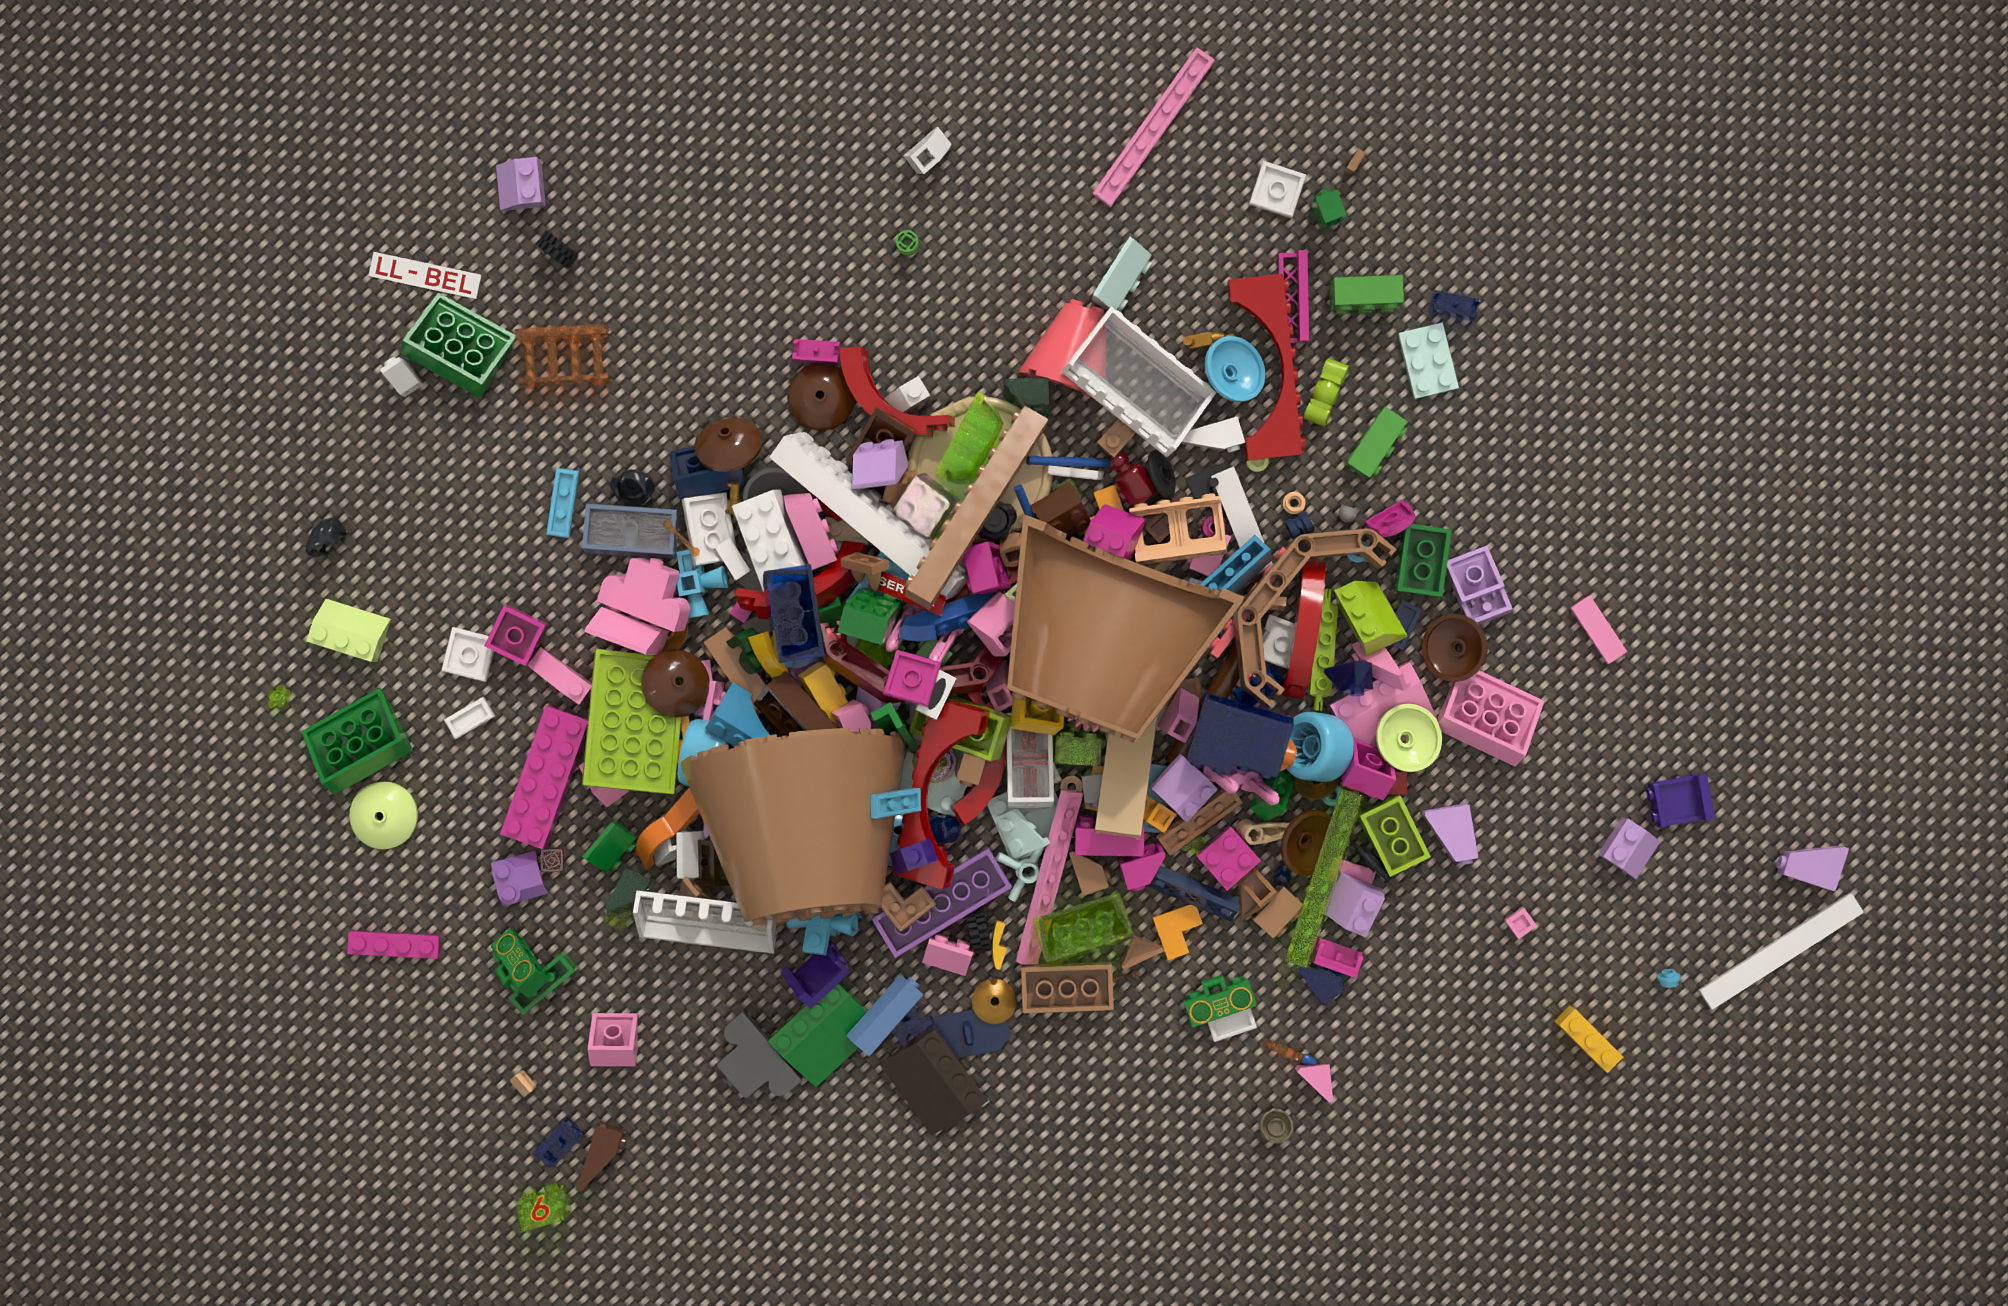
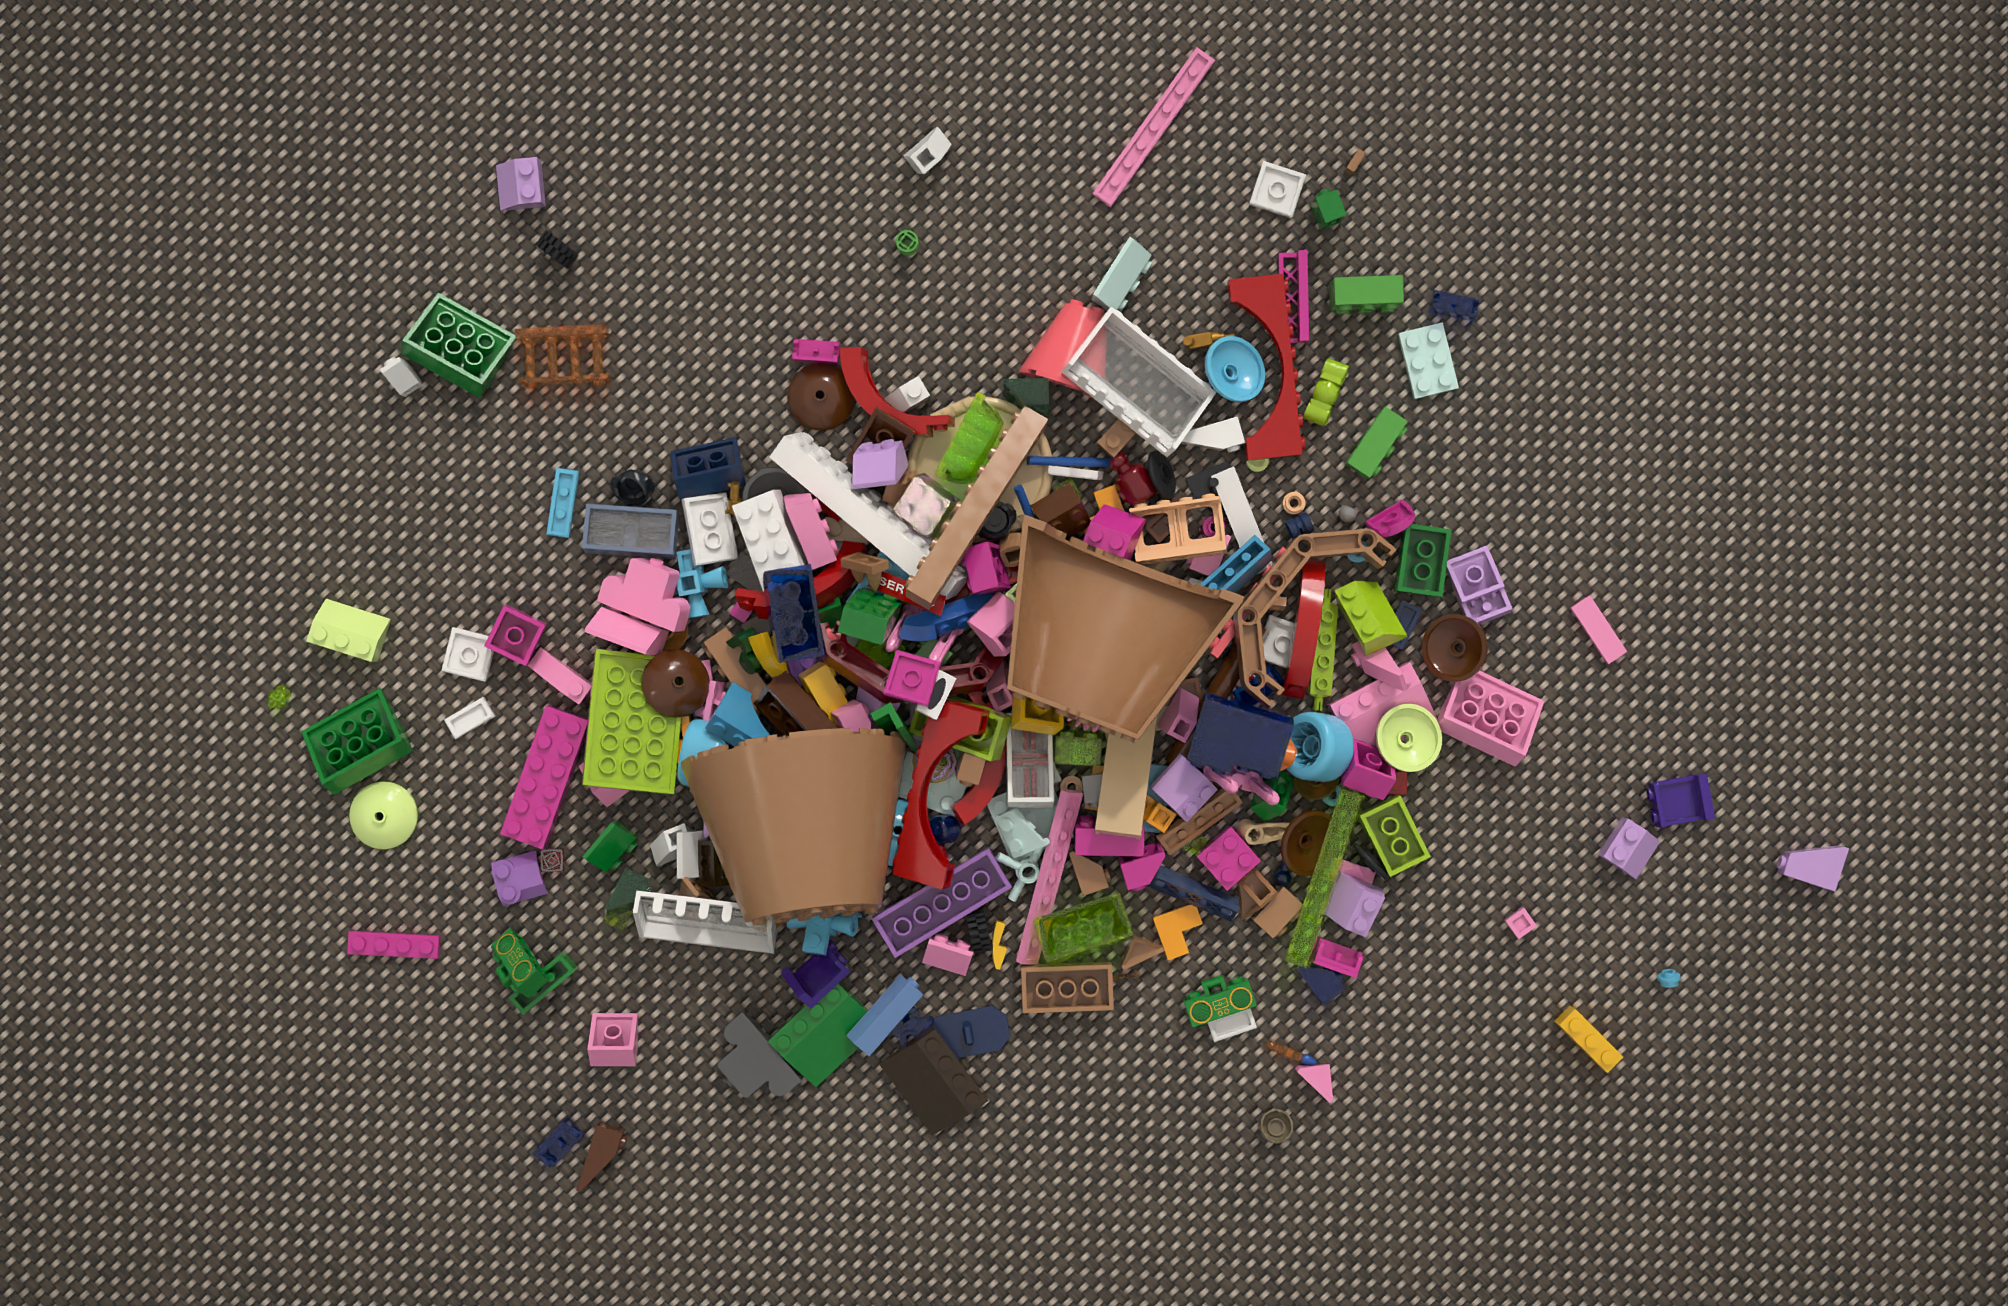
black hair [305,518,347,557] -> none
white sticker [369,252,481,299] -> none
light nougat slope [510,1070,536,1097] -> none
clear neon green slope [517,1183,572,1233] -> none
orange piece [635,787,700,870] -> none
clear orange hinge [663,520,700,556] -> none
reddish brown dish [694,417,762,472] -> none
white sticker [715,538,750,580] -> none
medium blue bar [783,653,819,668] -> none
medium azure tile [870,788,921,818] -> none
medium nougat tile [881,882,936,932] -> none
dark purple slope [890,838,938,874] -> none
pearl gold dish [972,979,1017,1024] -> none
clear blue slope [1324,661,1373,696] -> none
lavender slope [1421,803,1478,865] -> none
white tile [1698,893,1864,1010] -> none

